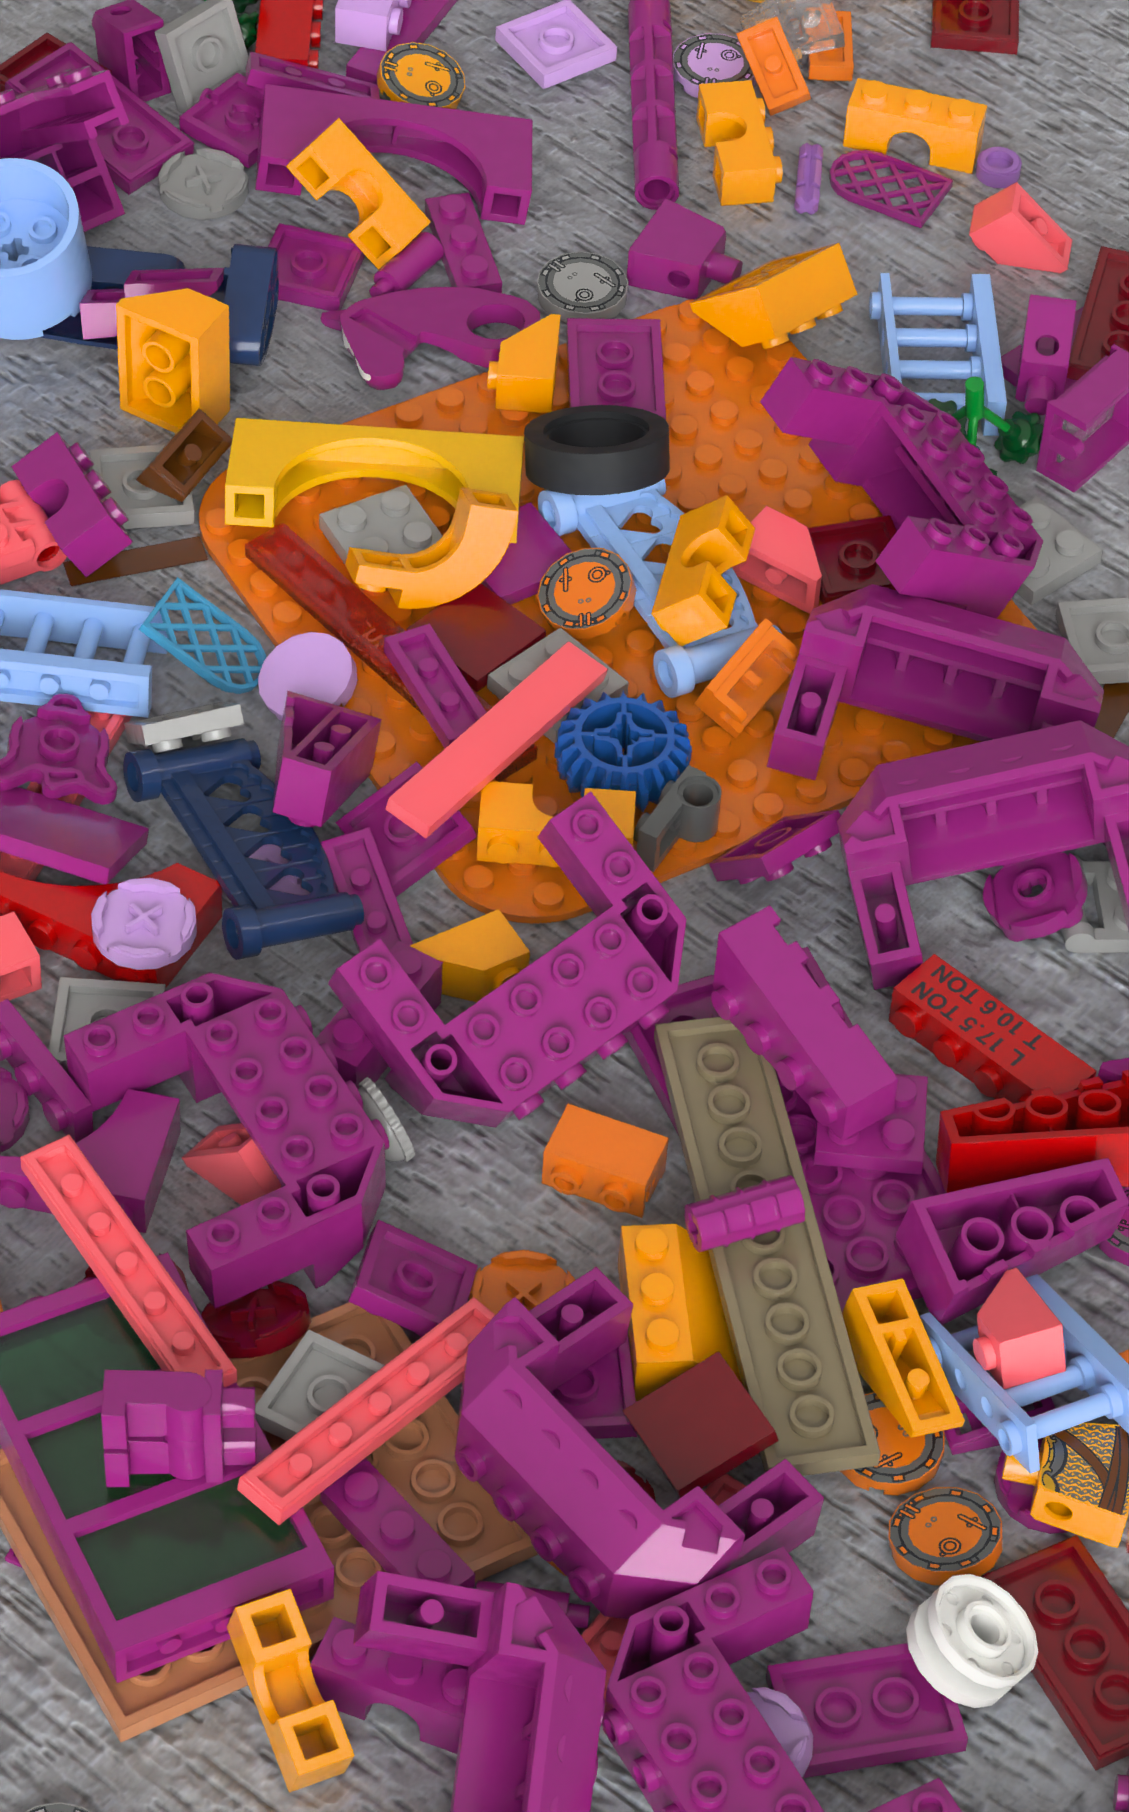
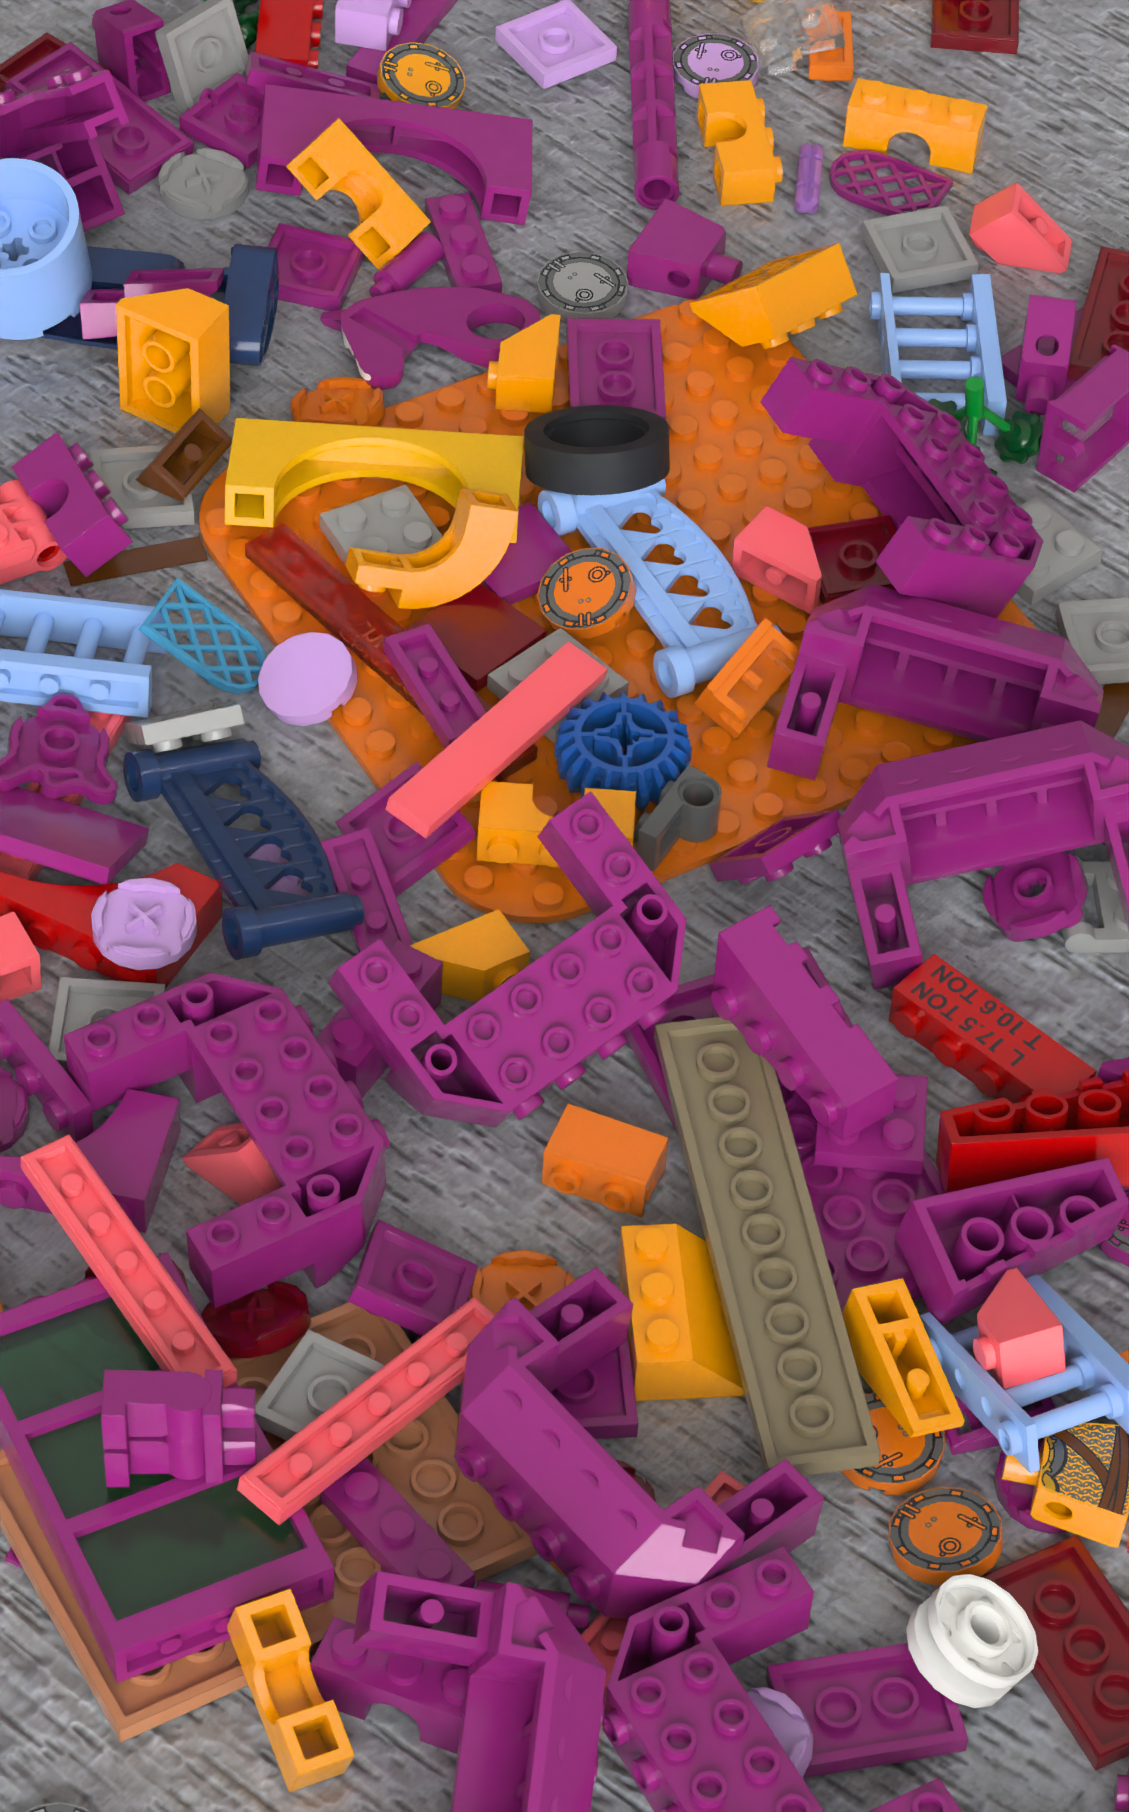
magenta wedge [273,691,382,827] -> none
light grey hat [358,1077,416,1163] -> none
dark red tile [622,1351,779,1498] -> none
light orange arch [651,495,756,646] -> none
magenta axle [684,1175,805,1253] -> none
orange plate [736,16,811,116] -> none
medium lavender tile [976,147,1022,188] -> none
none -> orange tile [290,377,385,427]
none -> light grey plate [861,205,979,293]

